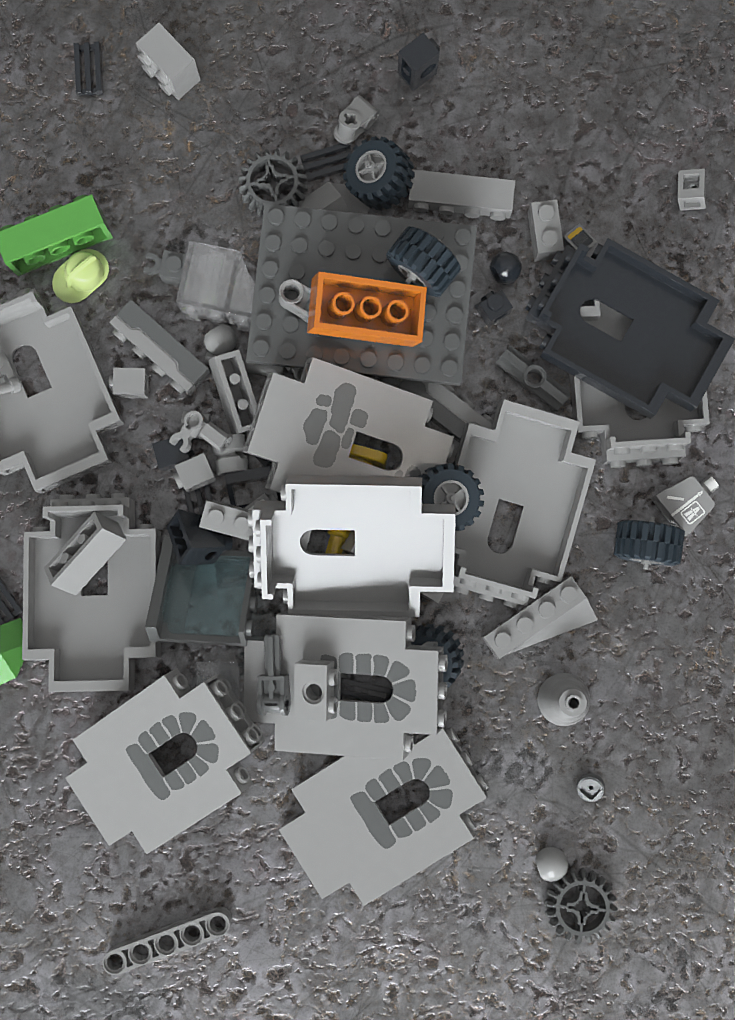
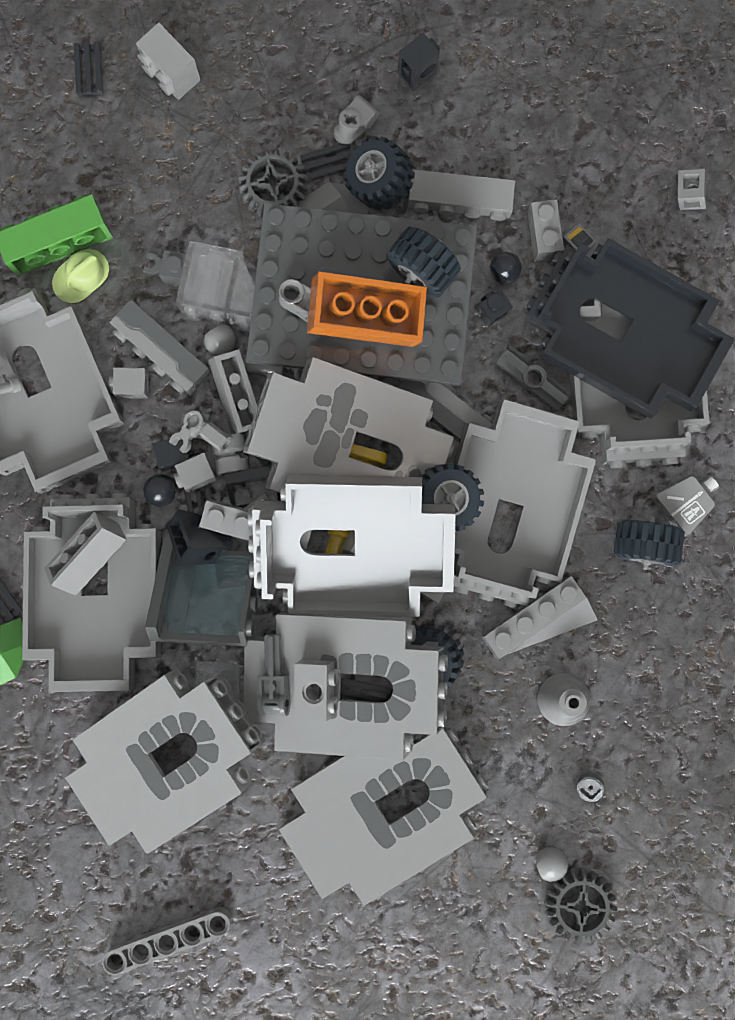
none -> black piece [143,474,176,507]

